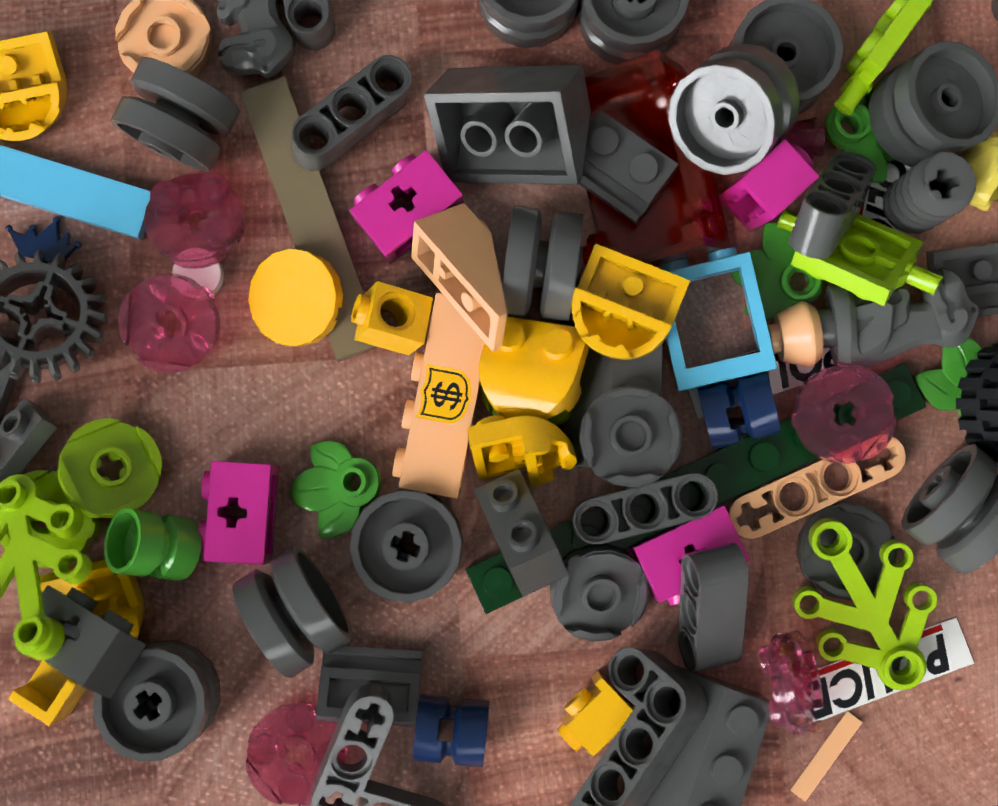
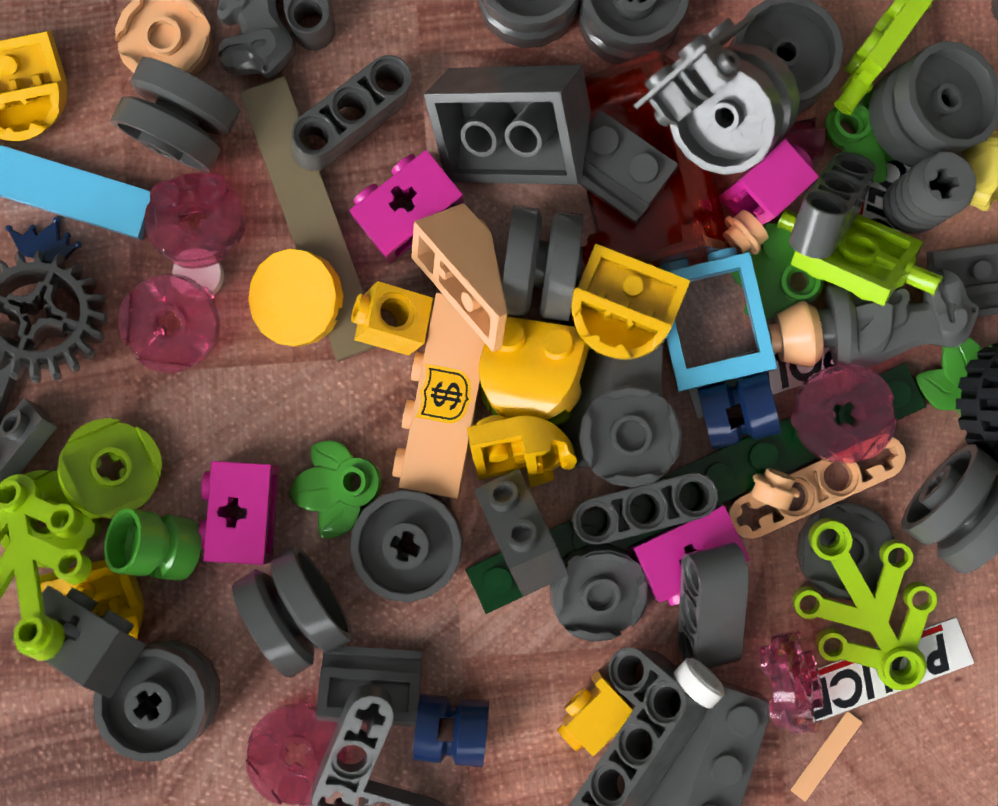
yellow panel [8,661,87,726] -> none
none -> dark grey hinge [634,14,755,126]
none -> white tile [674,658,725,709]
none -> light nougat plate [723,210,768,255]
none -> light nougat plate [751,468,800,510]

